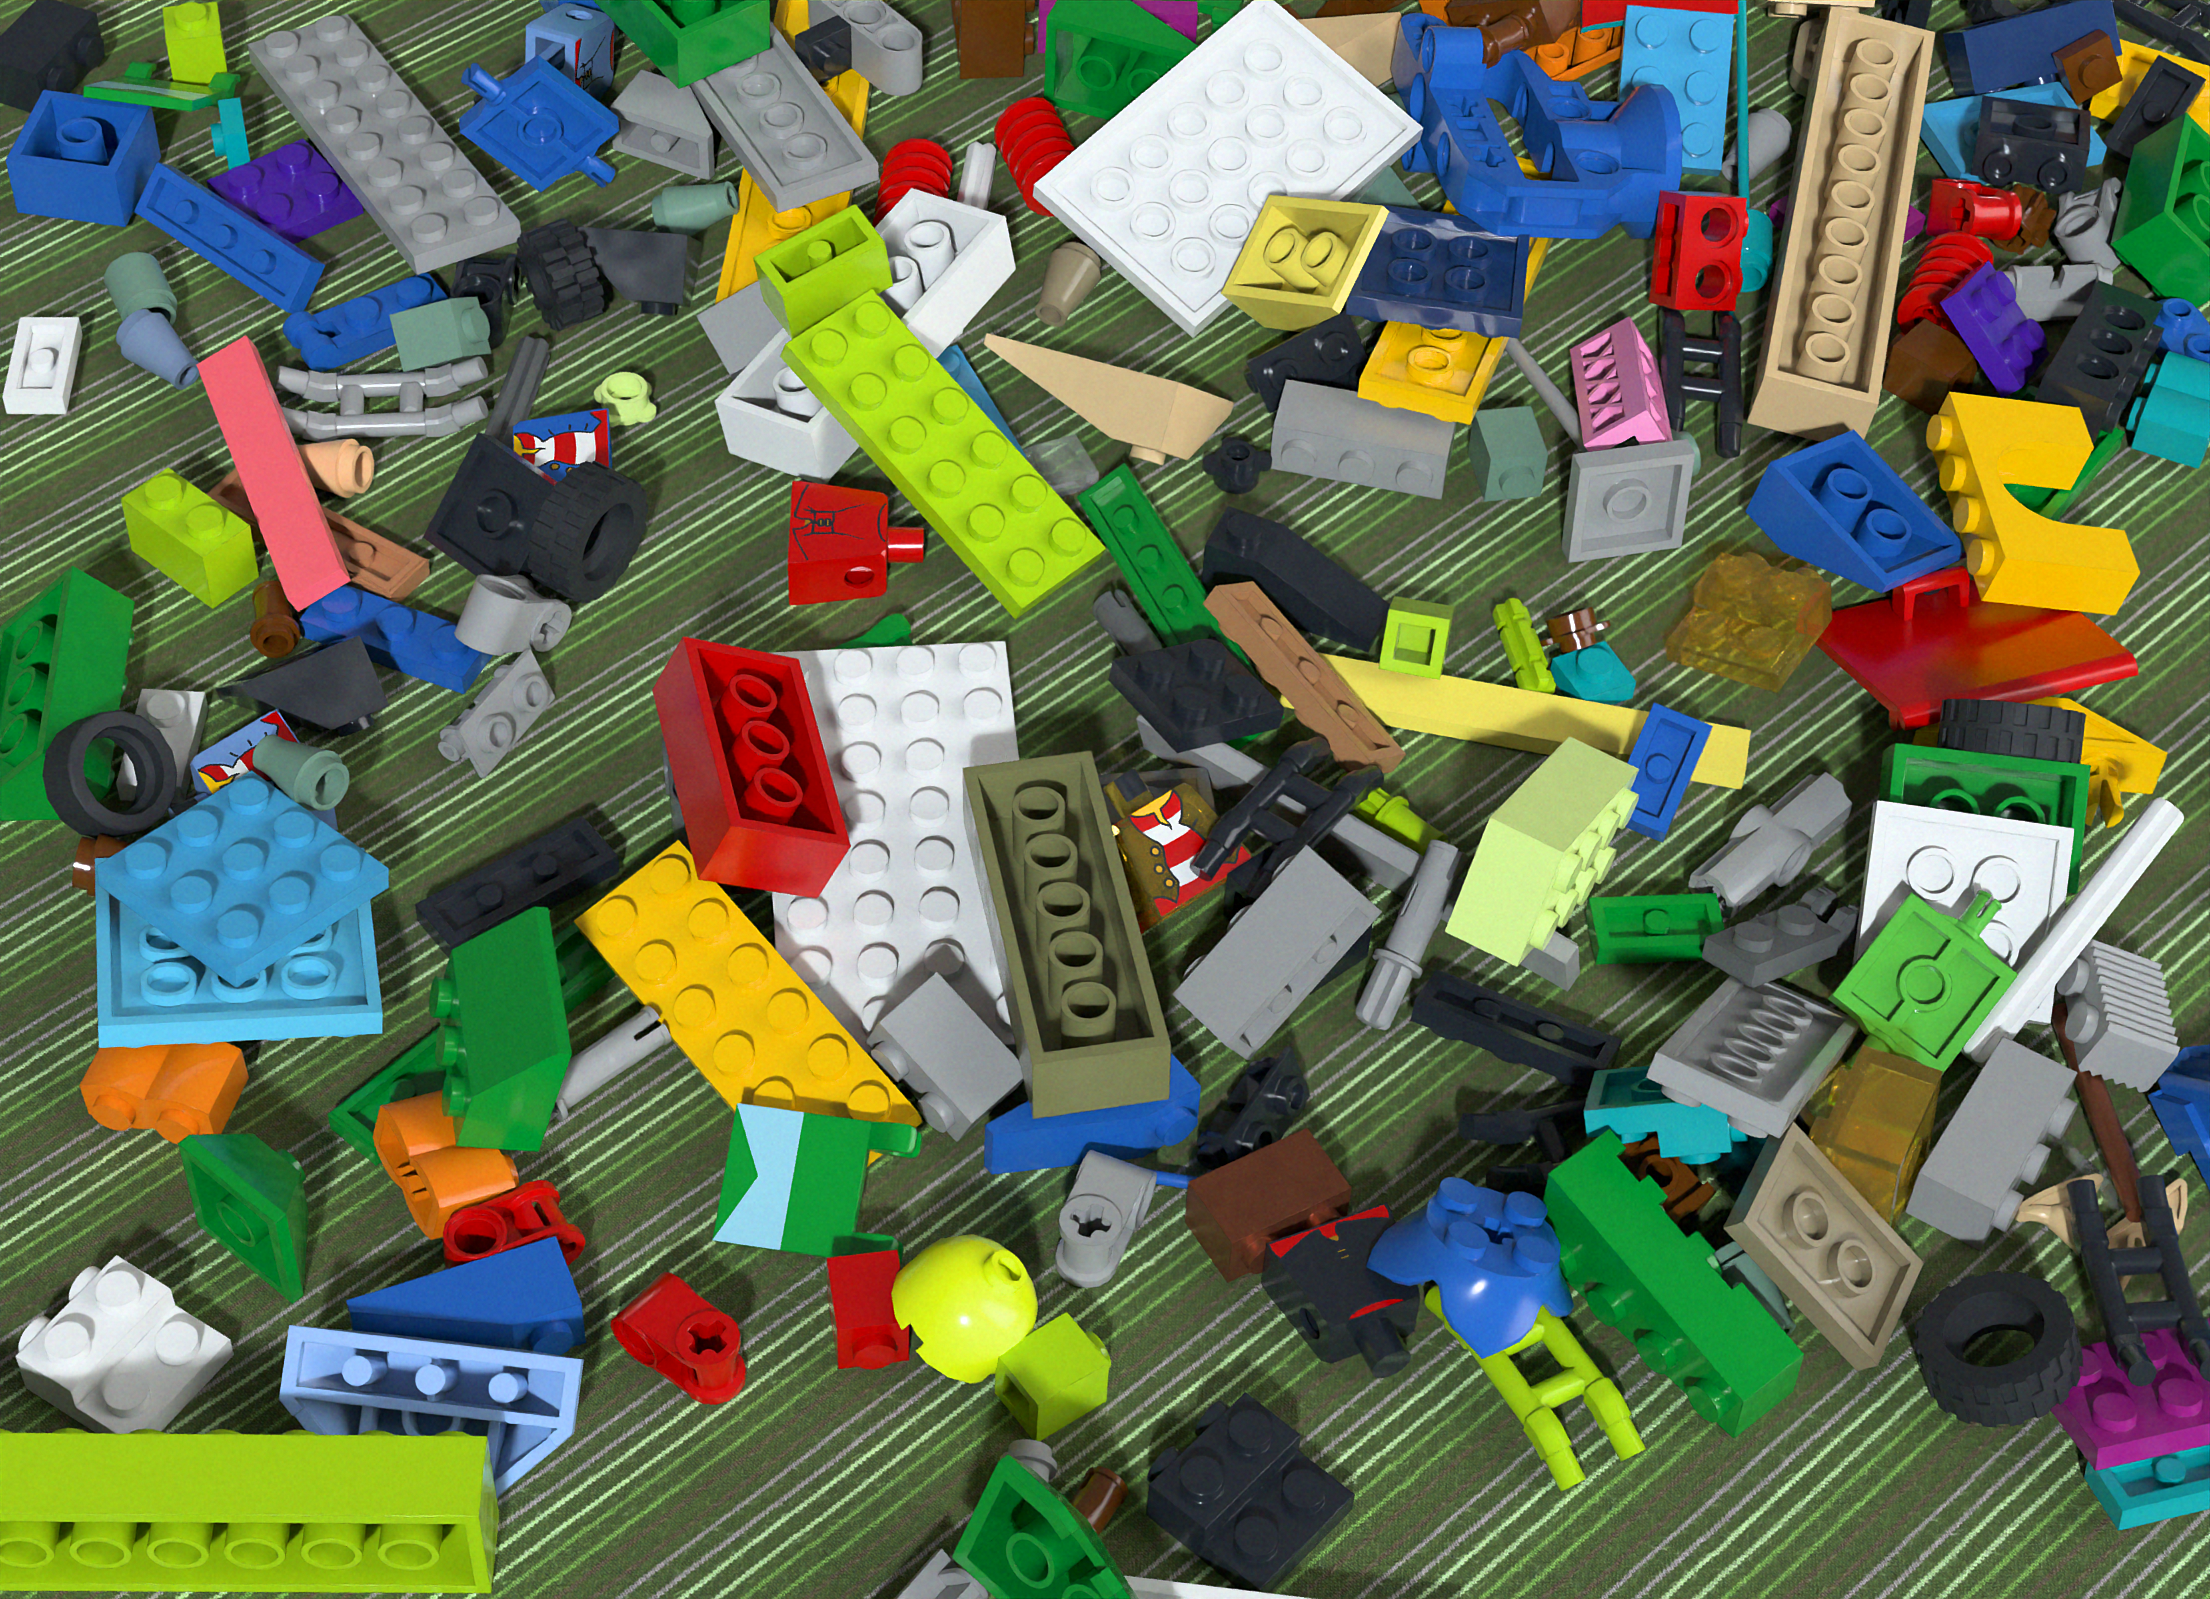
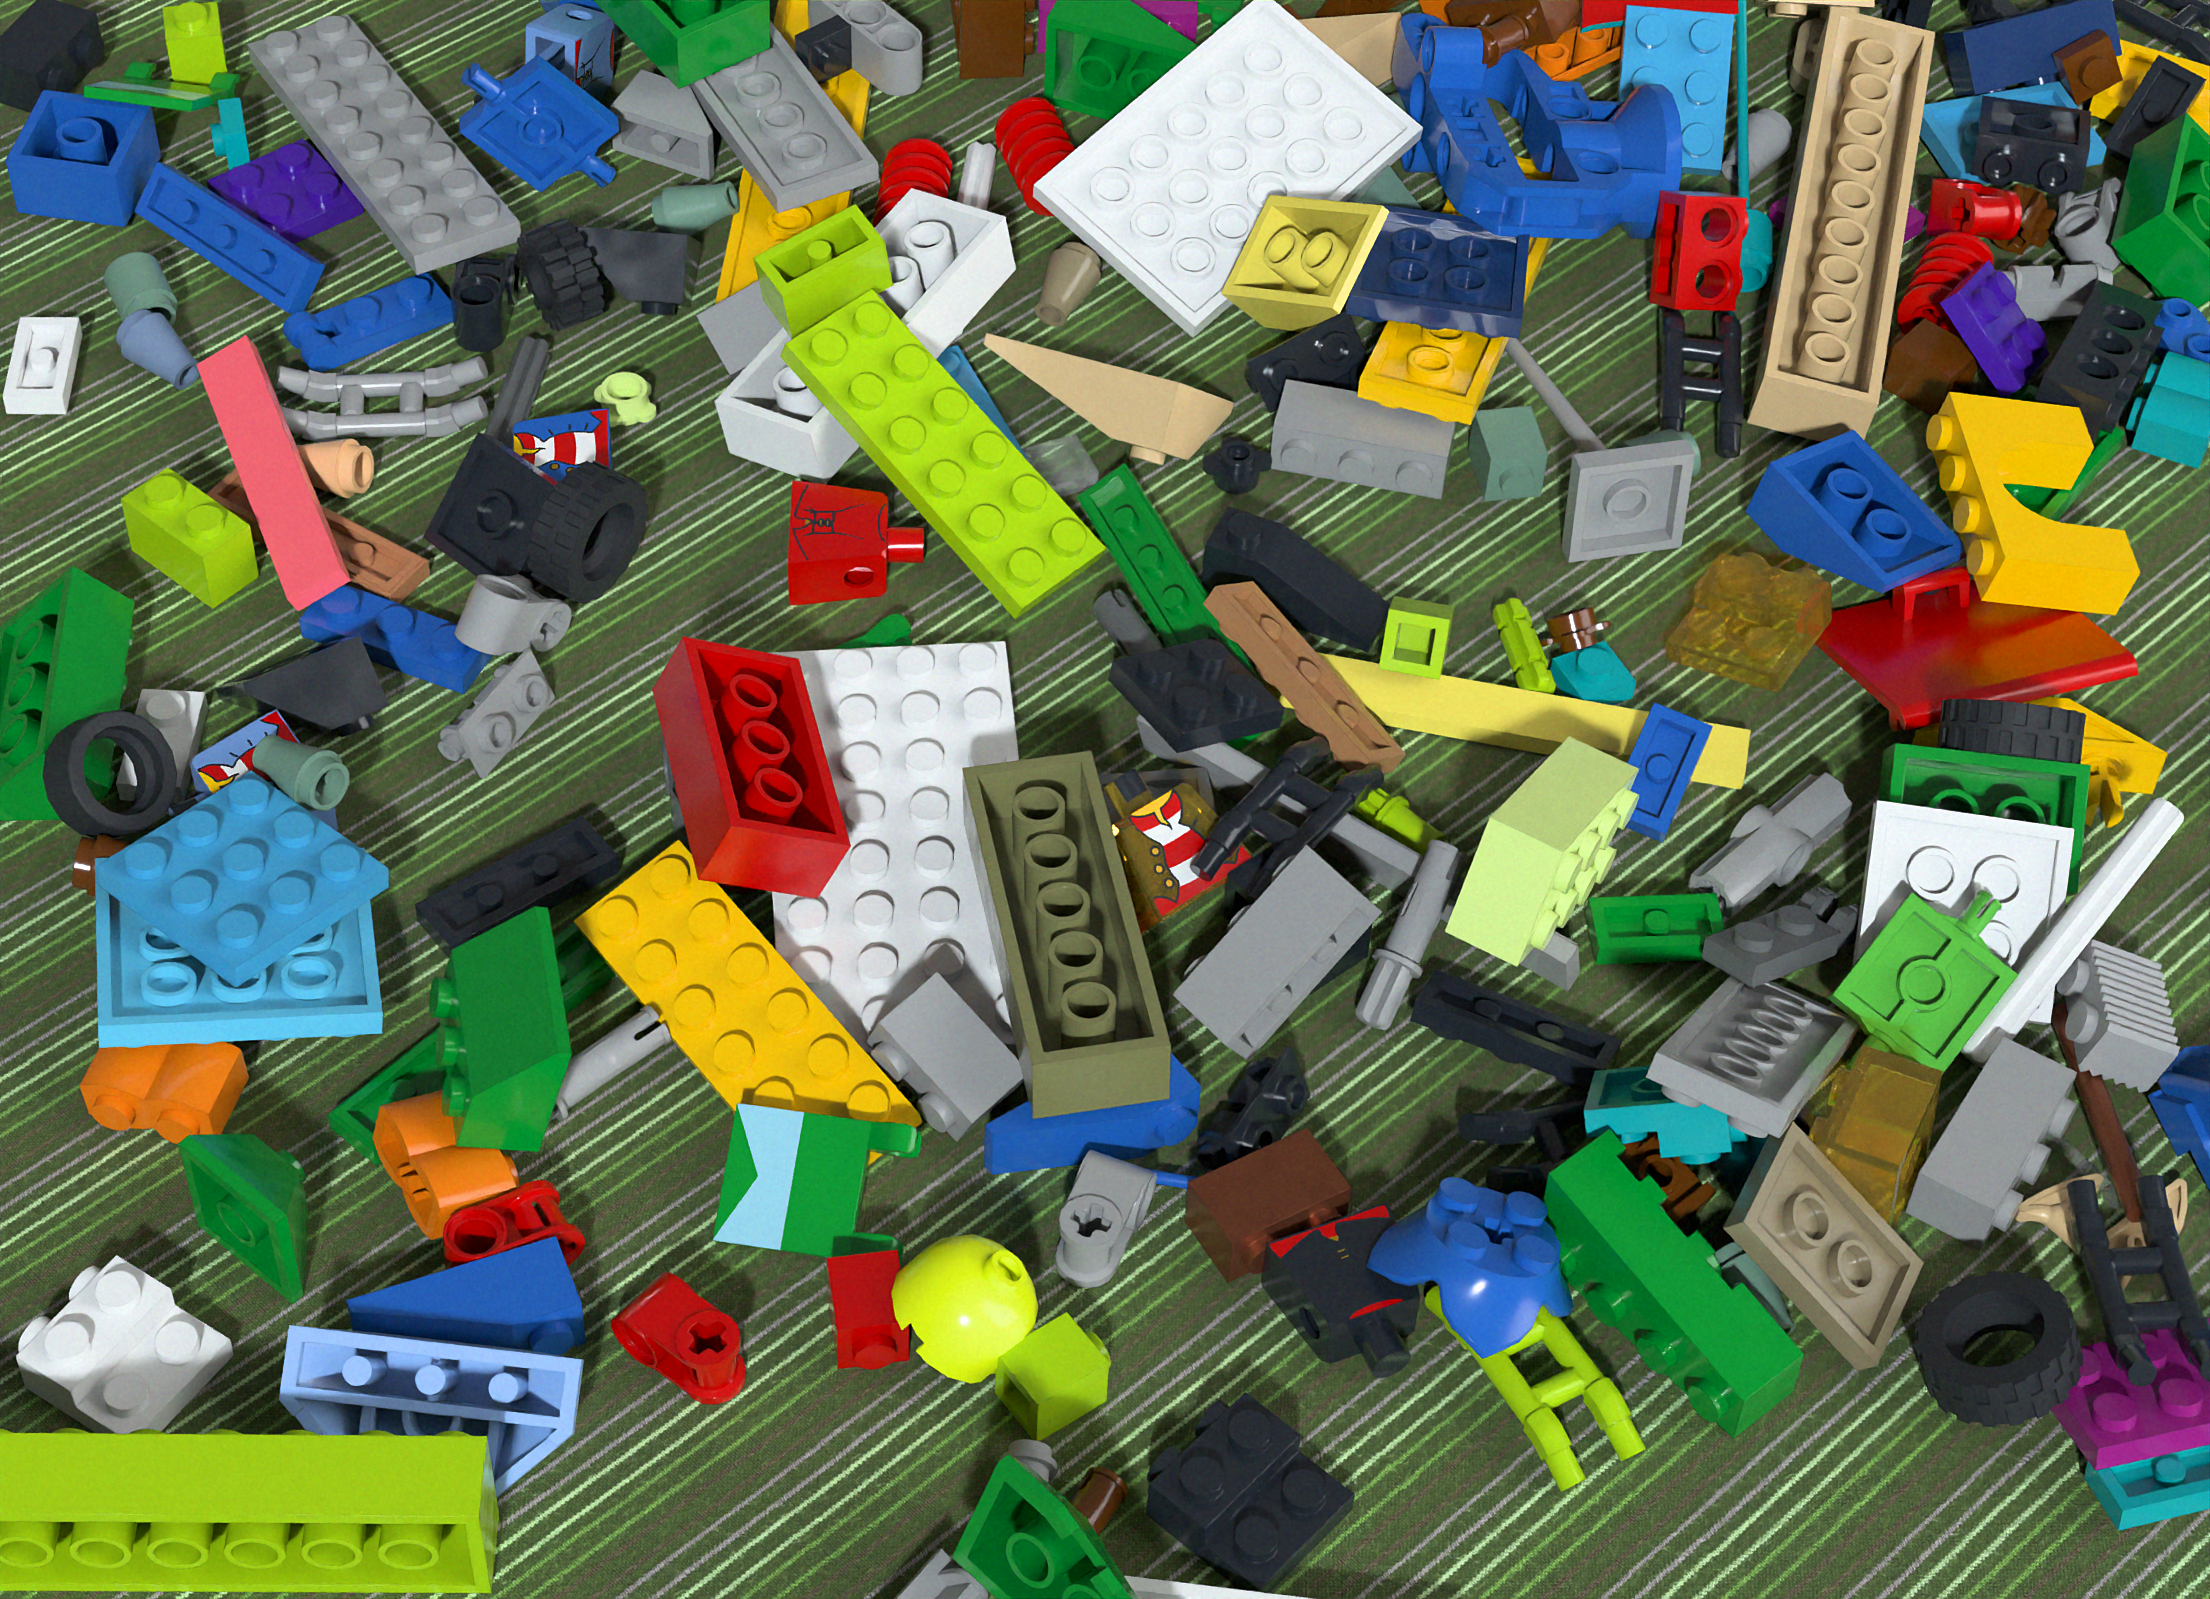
reddish brown pin [249,580,300,658] -> none
sand green brick [389,297,491,372] -> none
bright pink fence [1570,316,1673,452] -> none

